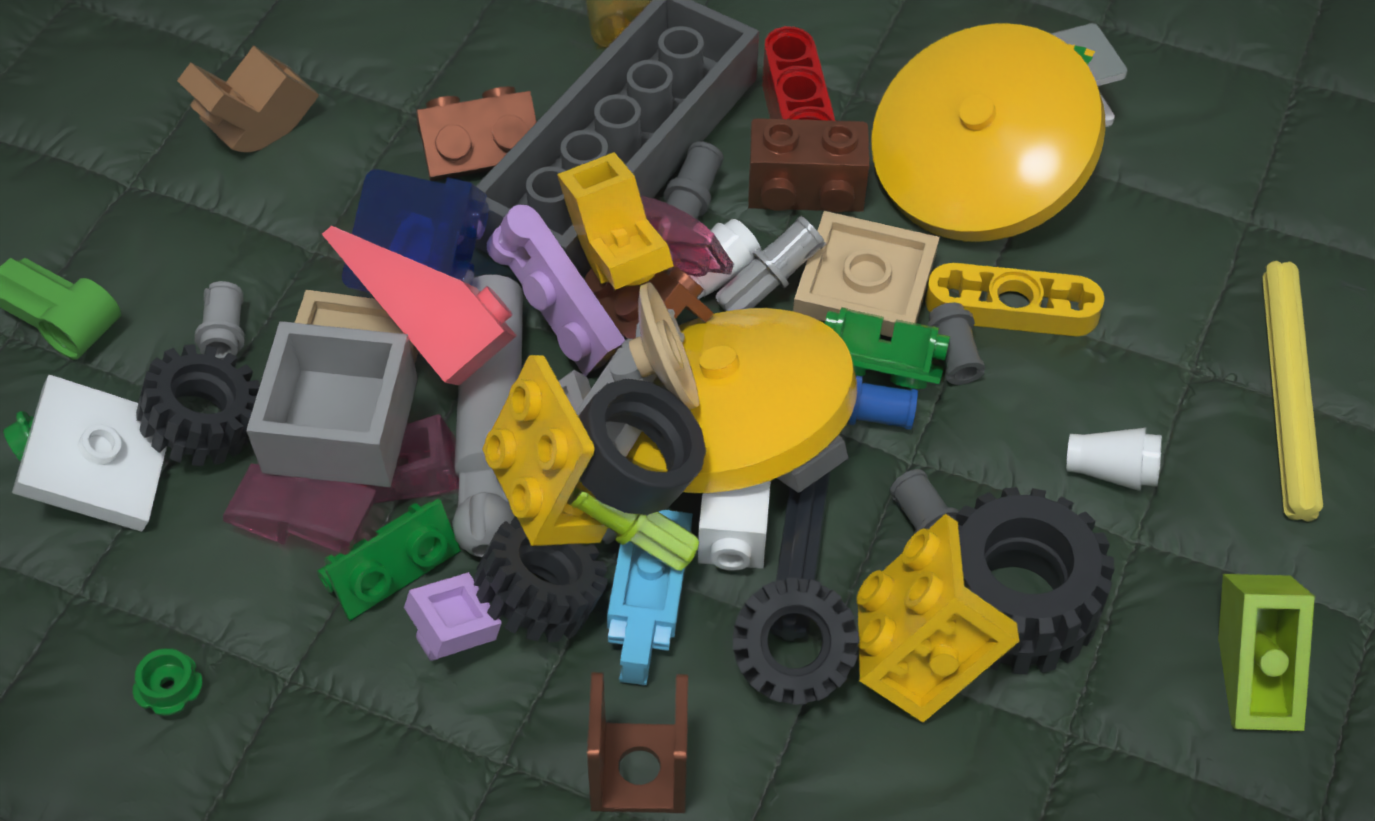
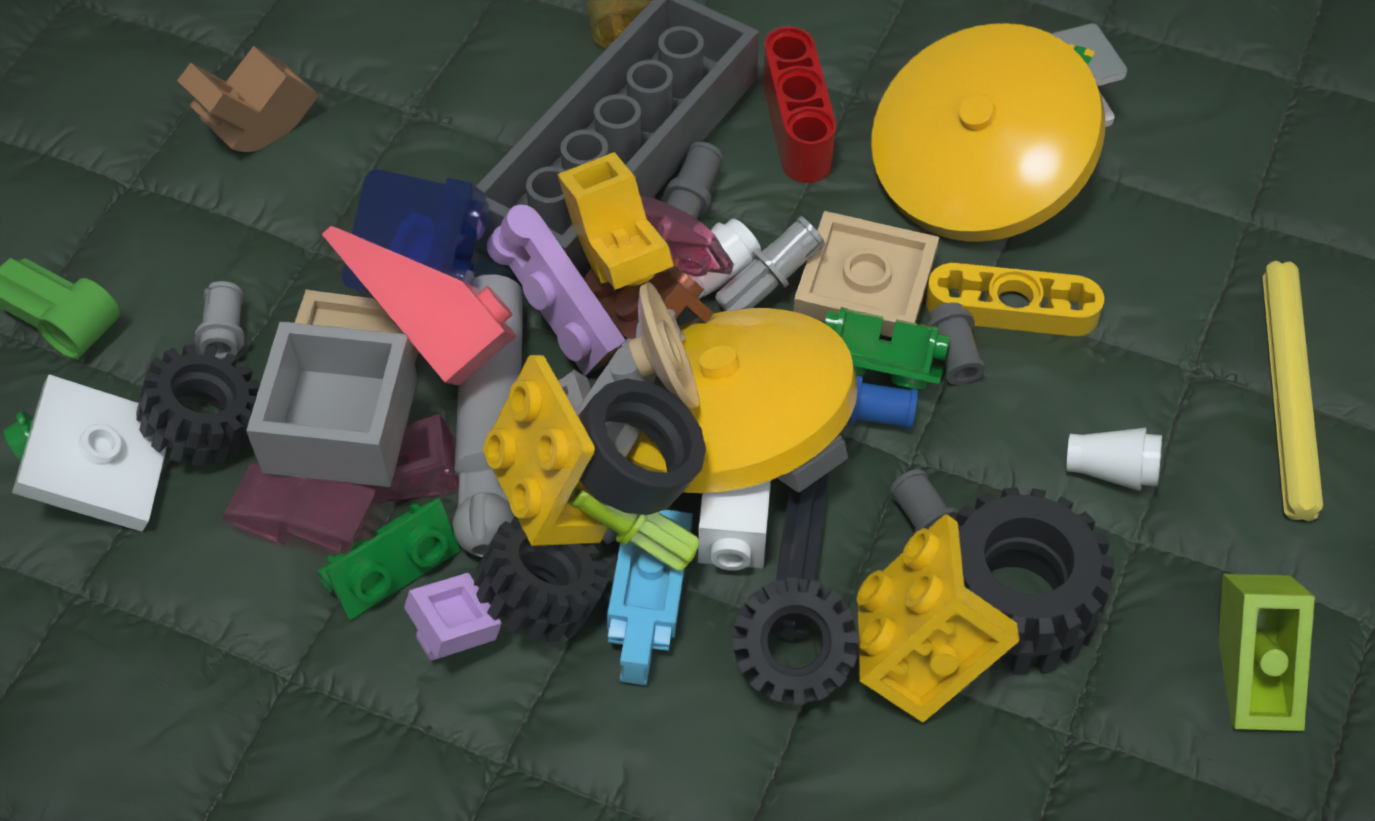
green plate [132,648,203,716] -> none
copper bracket [417,86,537,182] -> none
copper piece [587,672,688,813] -> none
copper bracket [748,118,869,212] -> none

